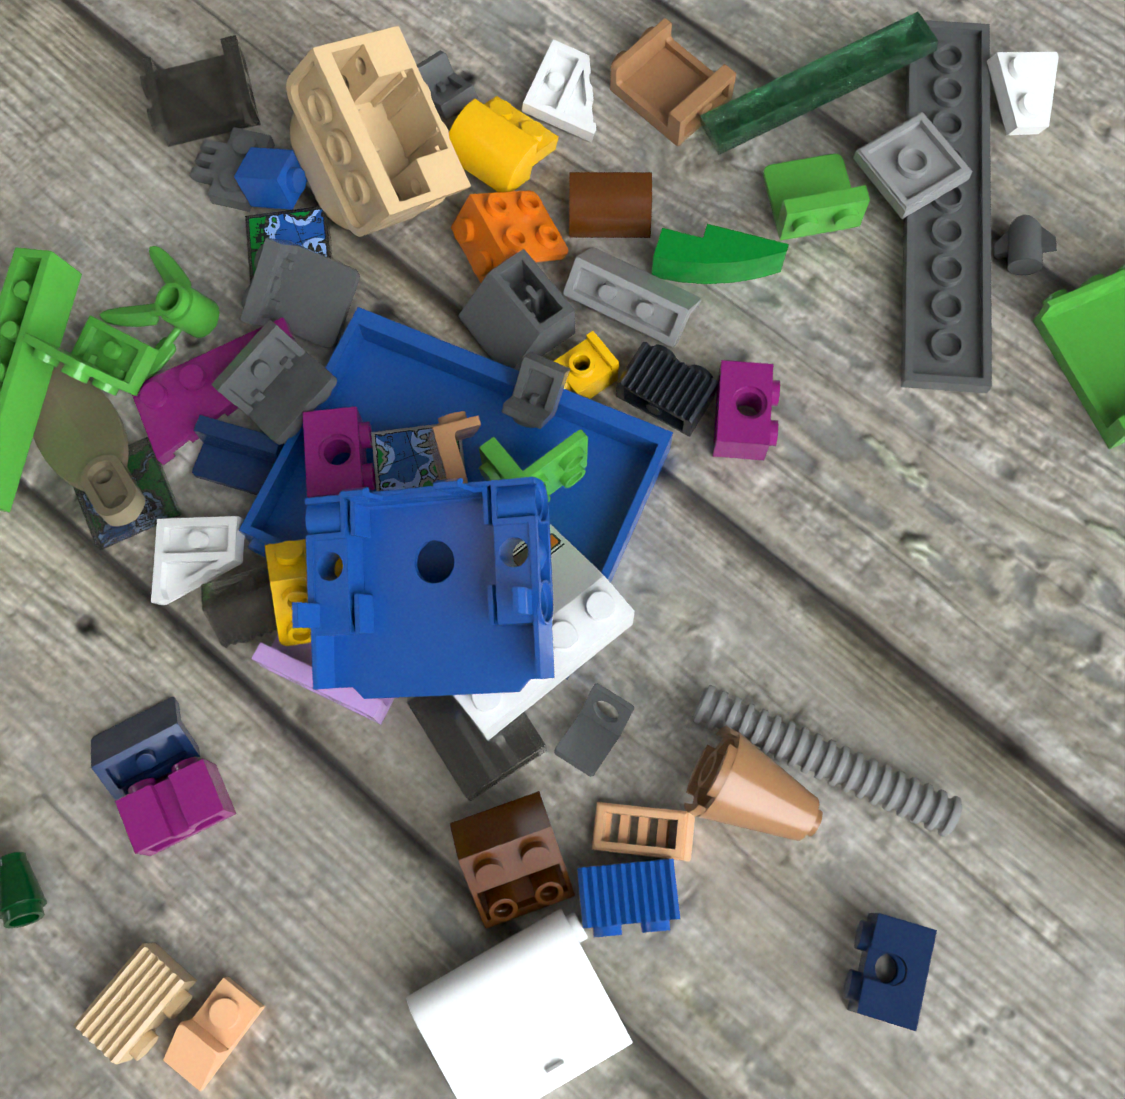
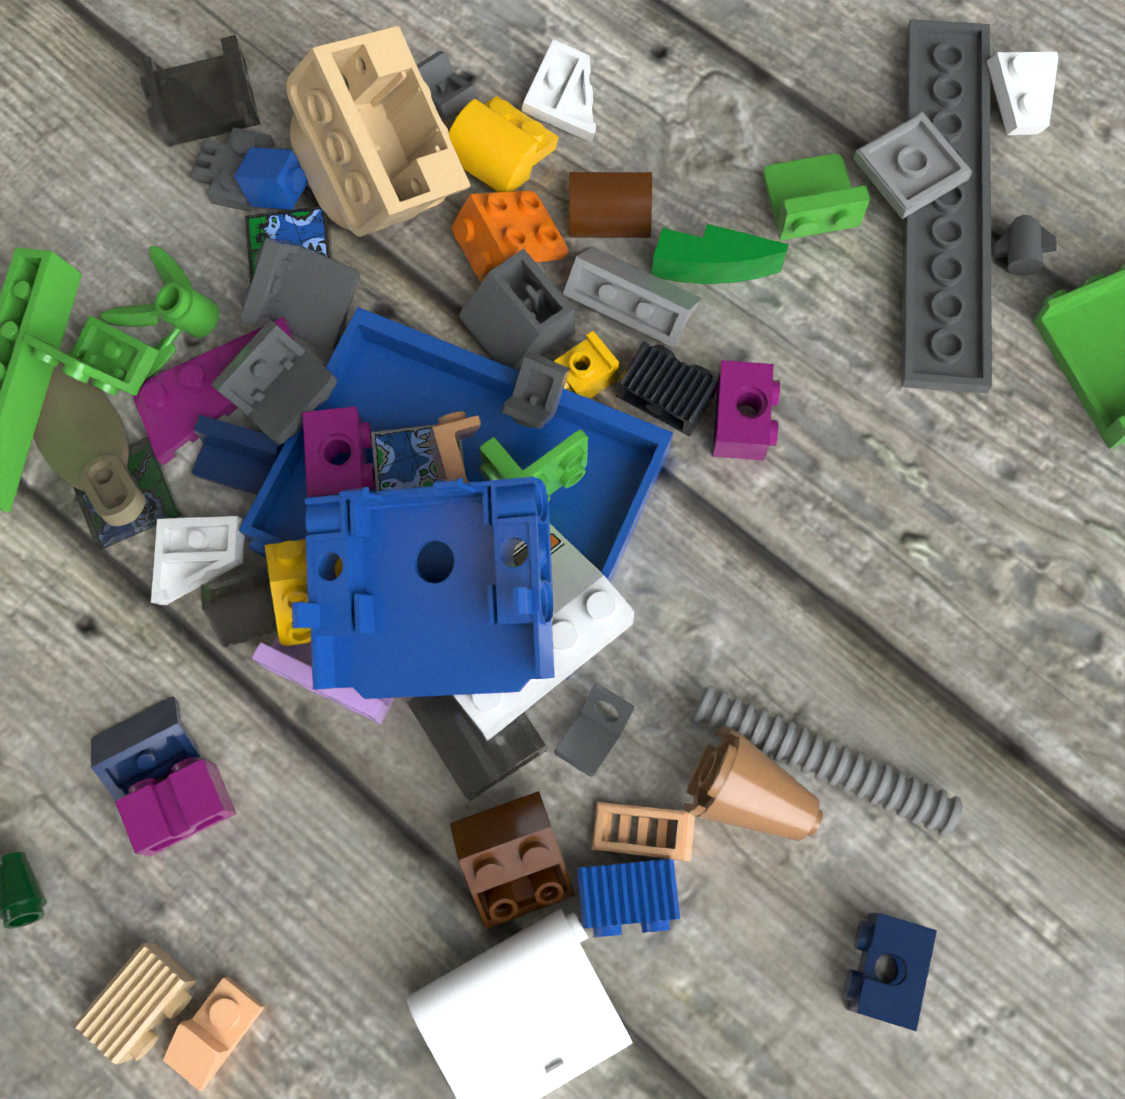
medium nougat panel [610,18,736,147] -> none
clear green plate [700,12,938,155] -> none

